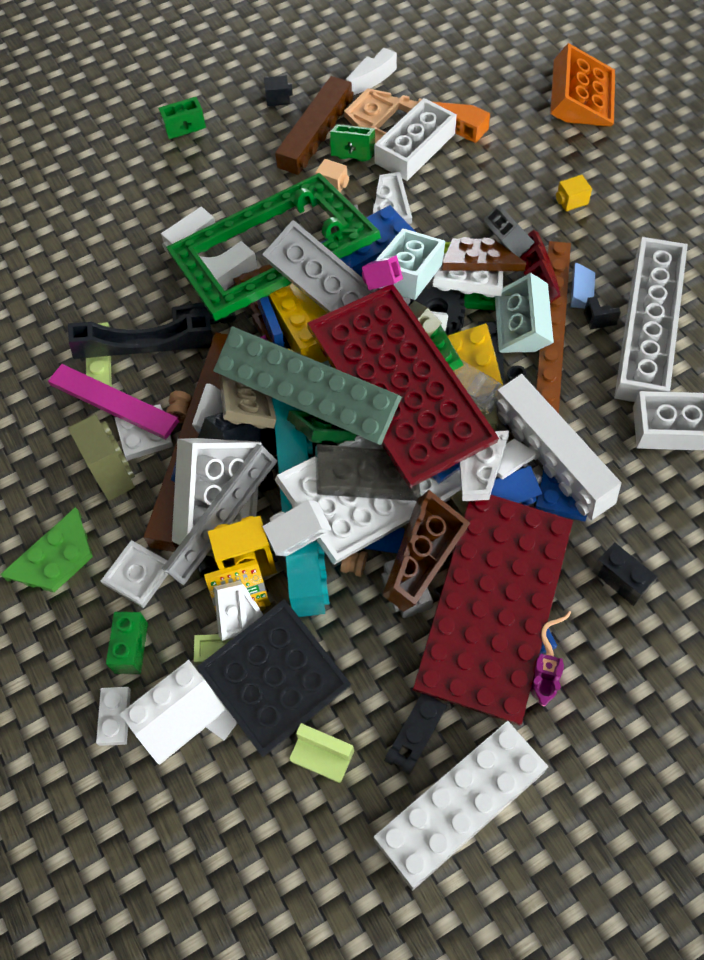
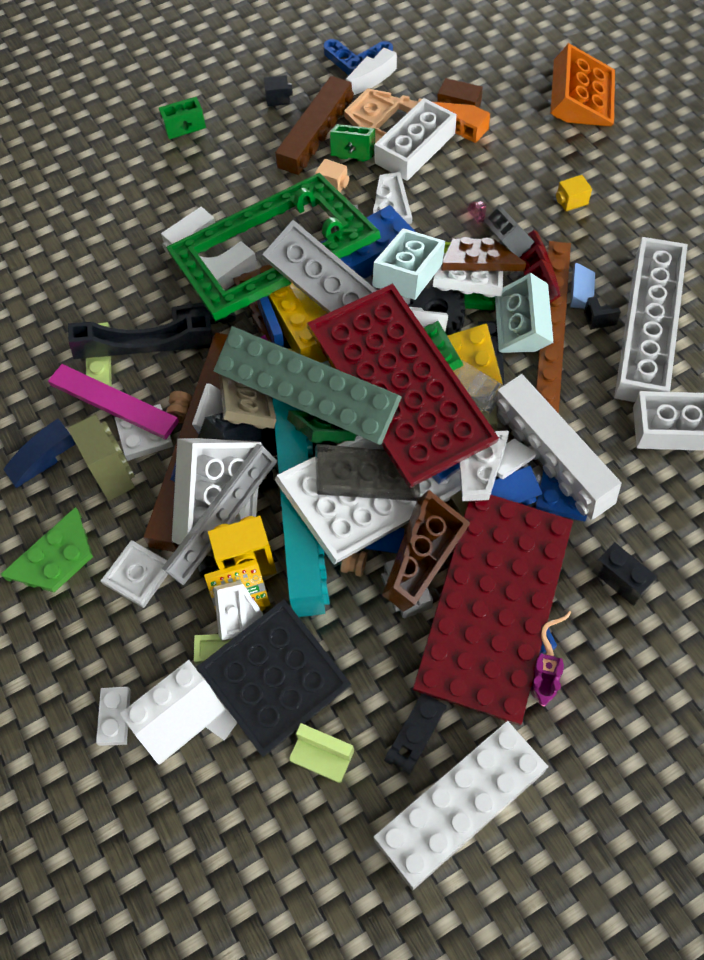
green brick [106,612,148,674] -> none
white brick [263,499,332,556] -> none
dark pink brick [362,255,403,290] -> none
brick [409,300,442,337] -> none
black hinge [507,365,527,382] -> none
none -> dark blue slope [3,418,76,488]
none -> blue beam [324,39,393,75]
none -> reddish brown brick [437,78,483,108]
none -> clear pink tile [467,201,486,223]

